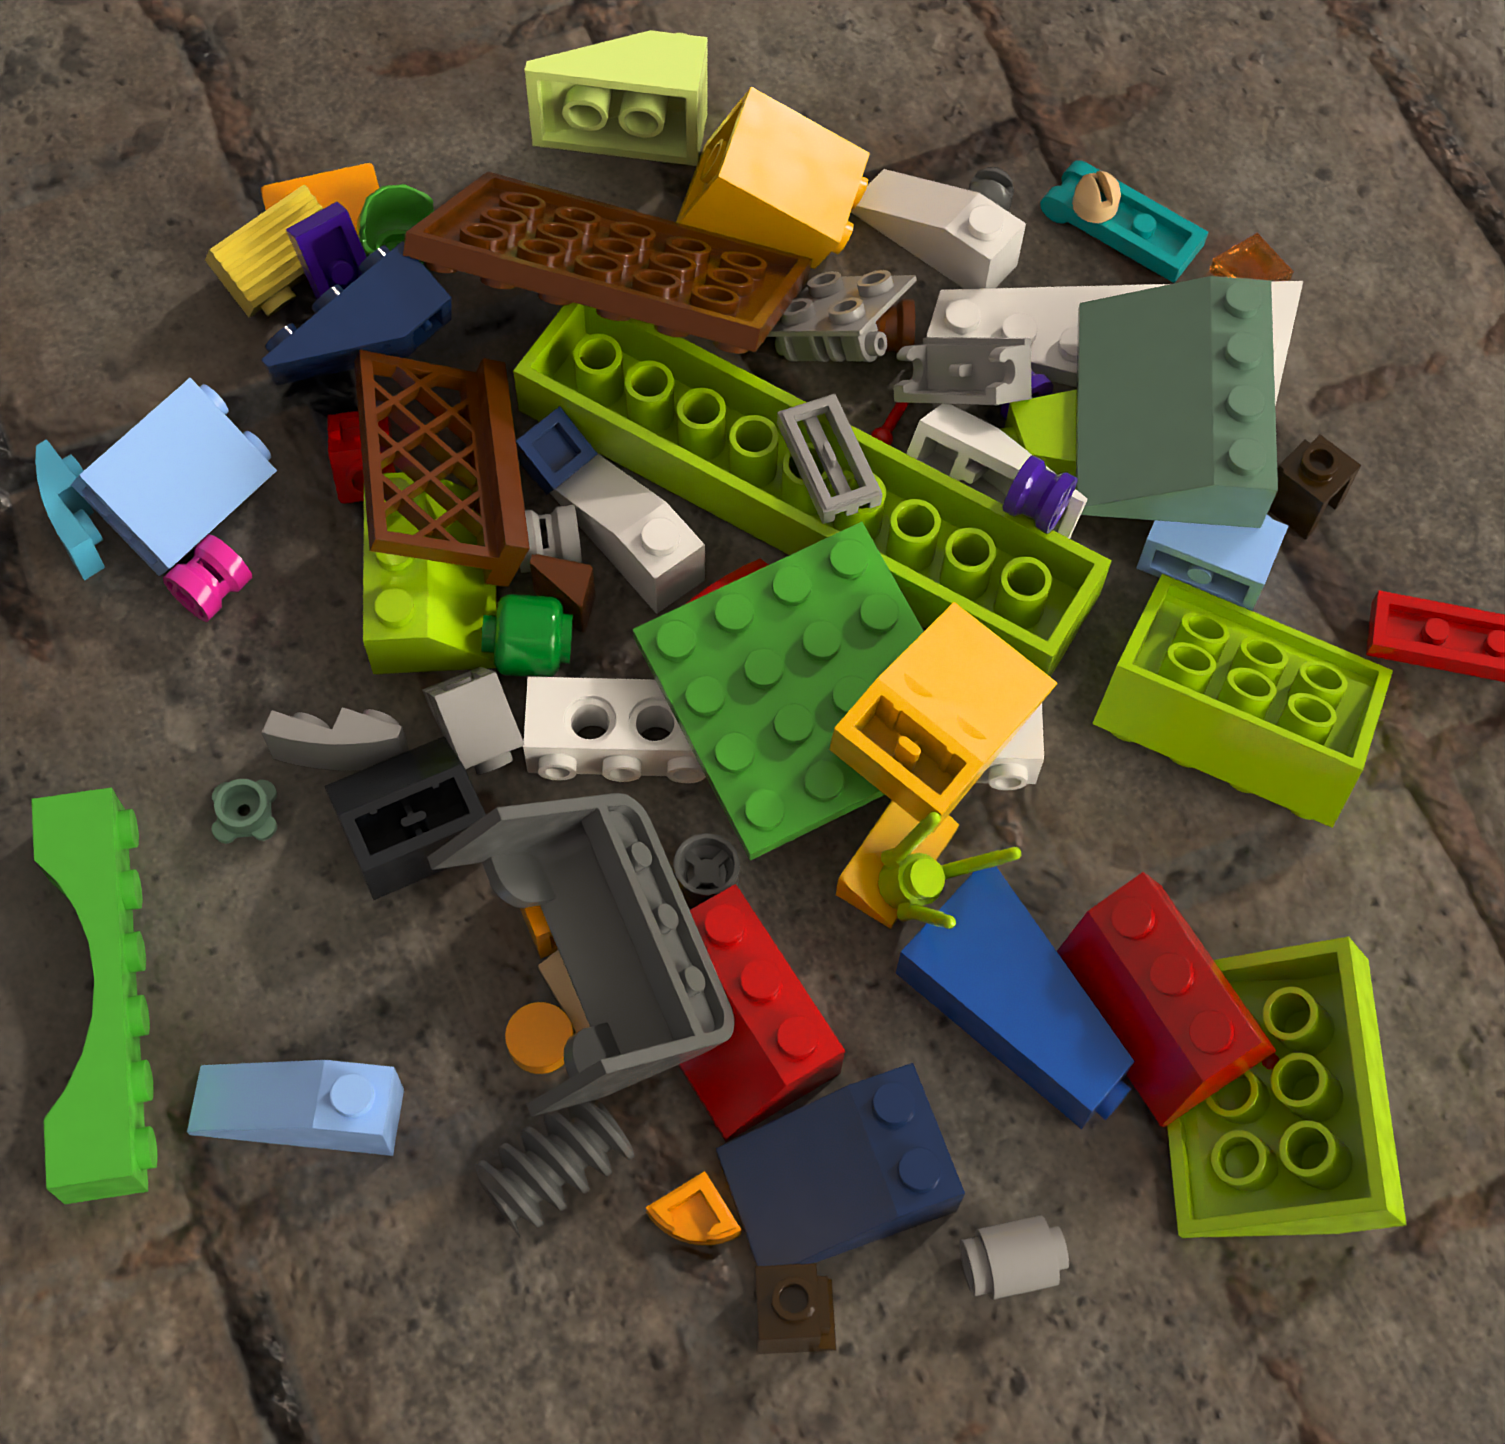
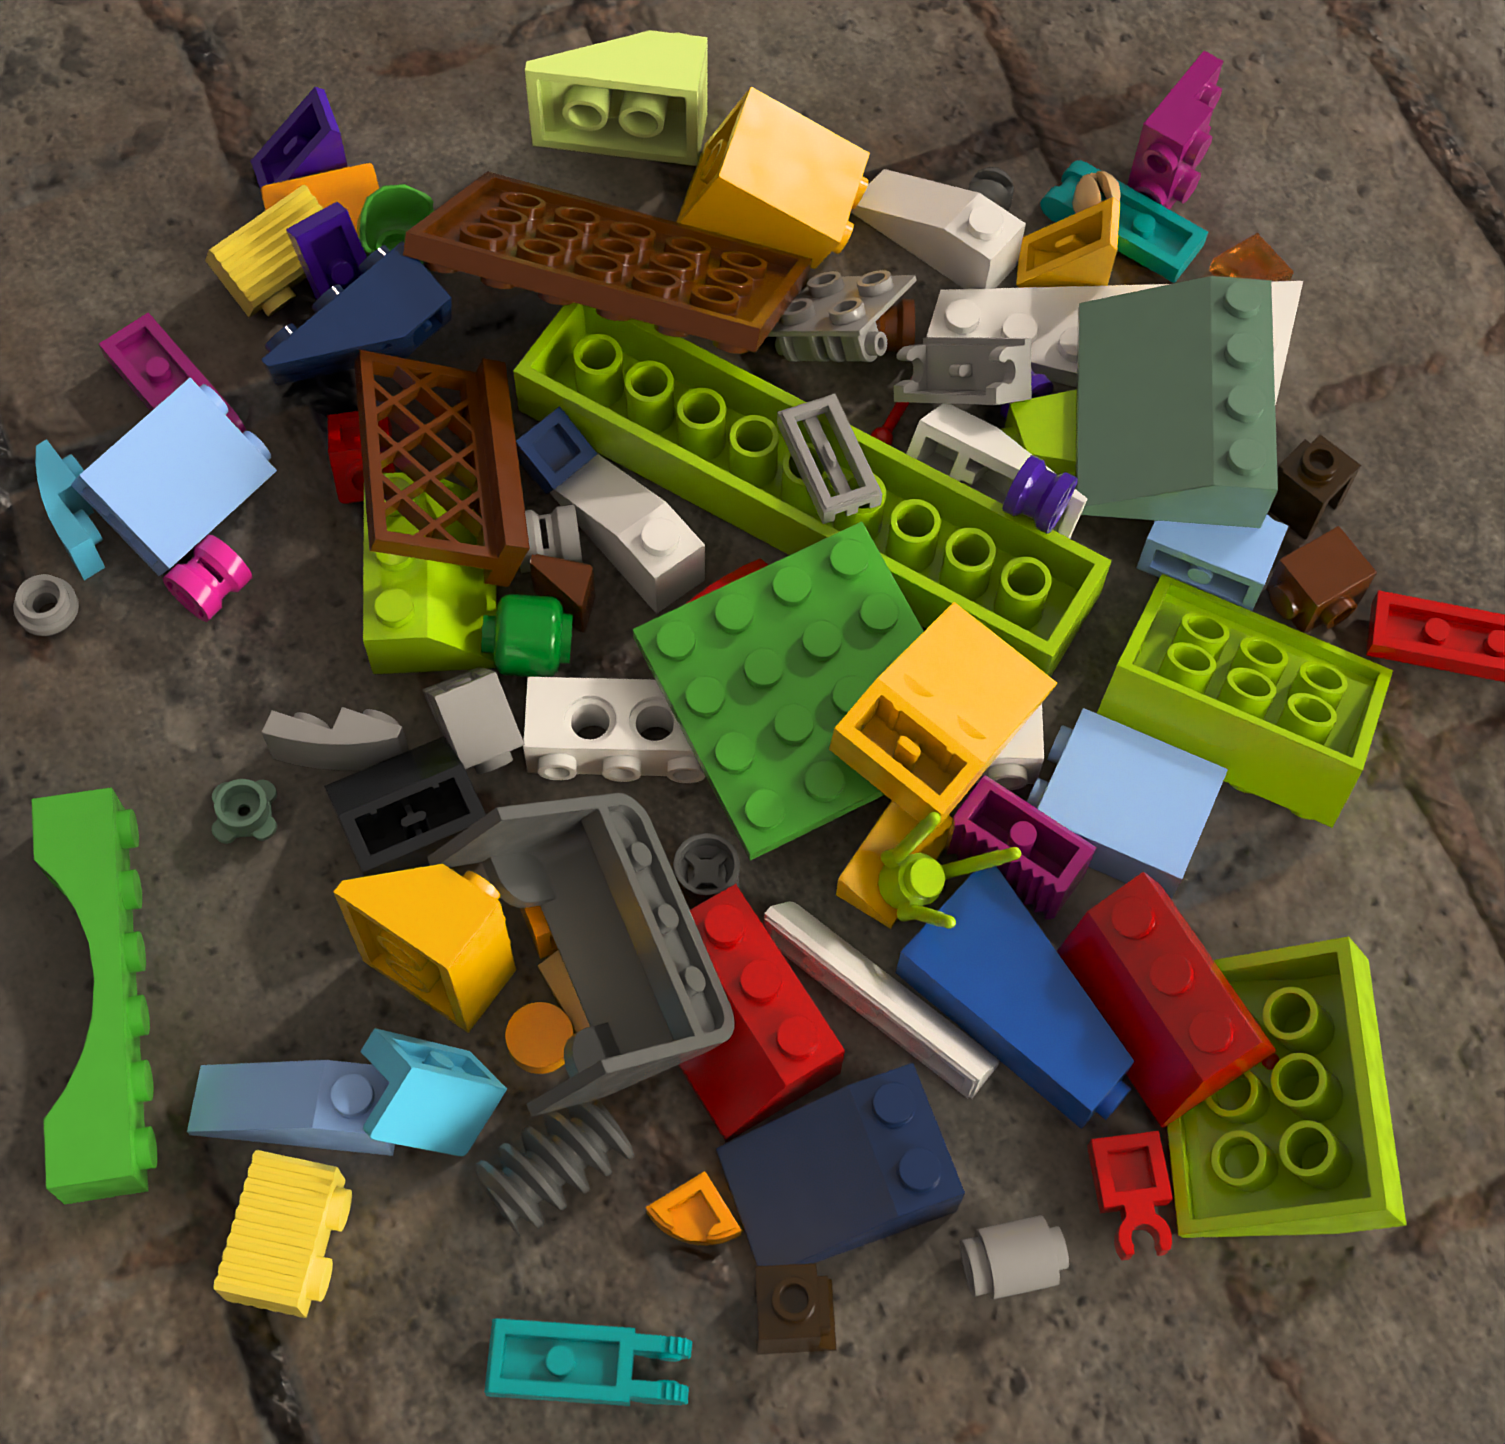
none -> light grey plate [13,574,79,636]
none -> magenta plate [99,312,247,433]
none -> light yellow brick [214,1150,352,1318]
none -> dark purple slope [251,86,348,189]
none -> yellow slope [333,864,516,1033]
none -> medium azure panel [360,1028,507,1156]
none -> teal hinge [484,1318,692,1406]
none -> white slope [763,901,999,1099]
none -> magenta brick [946,775,1097,920]
none -> yellow slope [1016,197,1120,288]
none -> light blue brick [1027,708,1228,899]
none -> red plate [1087,1131,1173,1261]
none -> magenta plate [1127,50,1224,210]
none -> reddish brown brick [1266,526,1377,633]

